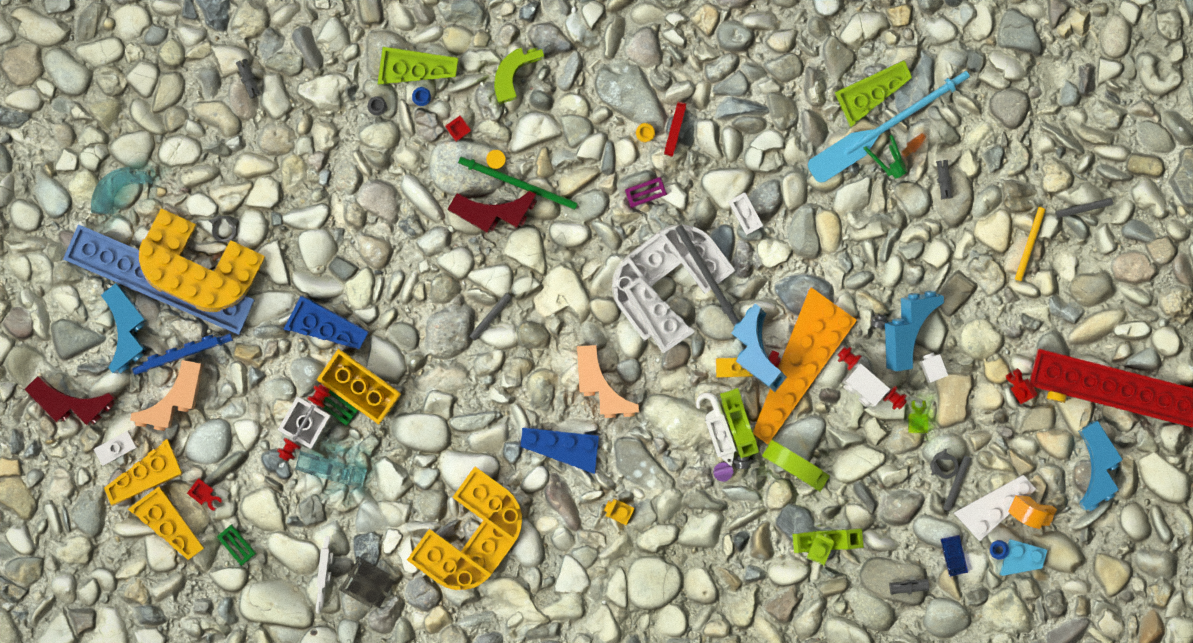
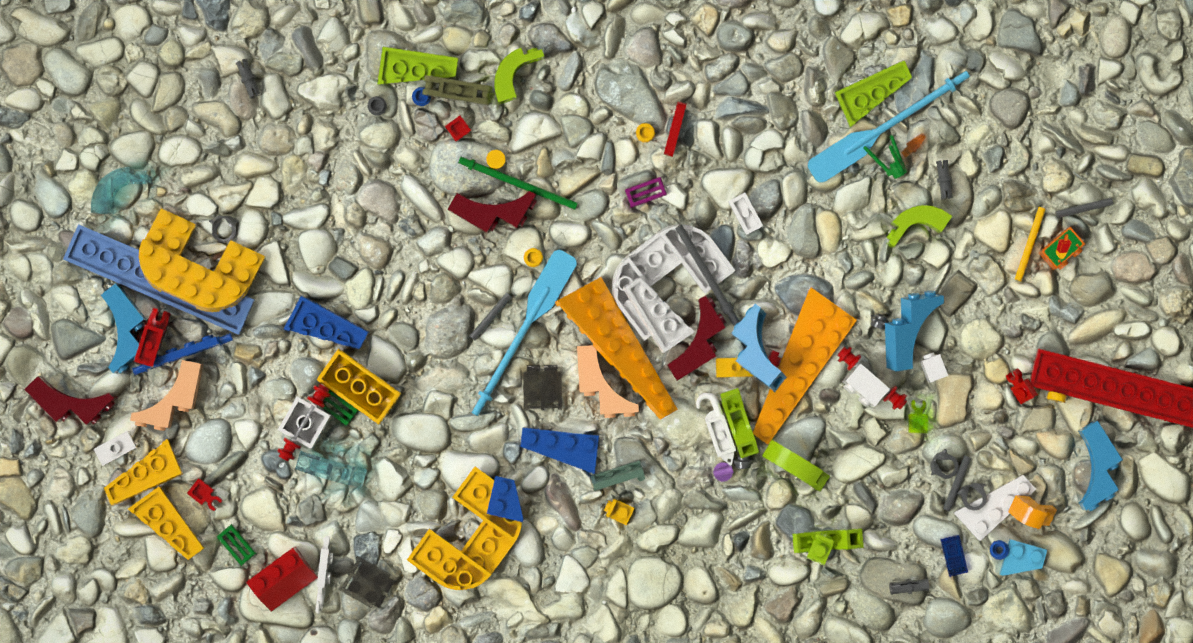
none -> red plate [134,308,171,367]
none -> red slope [246,546,318,612]
none -> olive plate [422,75,492,106]
none -> medium azure piece [471,250,577,416]
none -> blue wing [487,476,524,522]
none -> clear smoke plate [523,365,562,411]
none -> yellow tile [524,248,543,268]
none -> light orange wing [555,277,678,420]
none -> sand green hinge [590,460,645,491]
none -> dark red arch [667,295,726,381]
none -> lime arch [886,205,952,248]
none -> dark grey piece [957,483,987,511]
none -> brick [1038,227,1085,270]

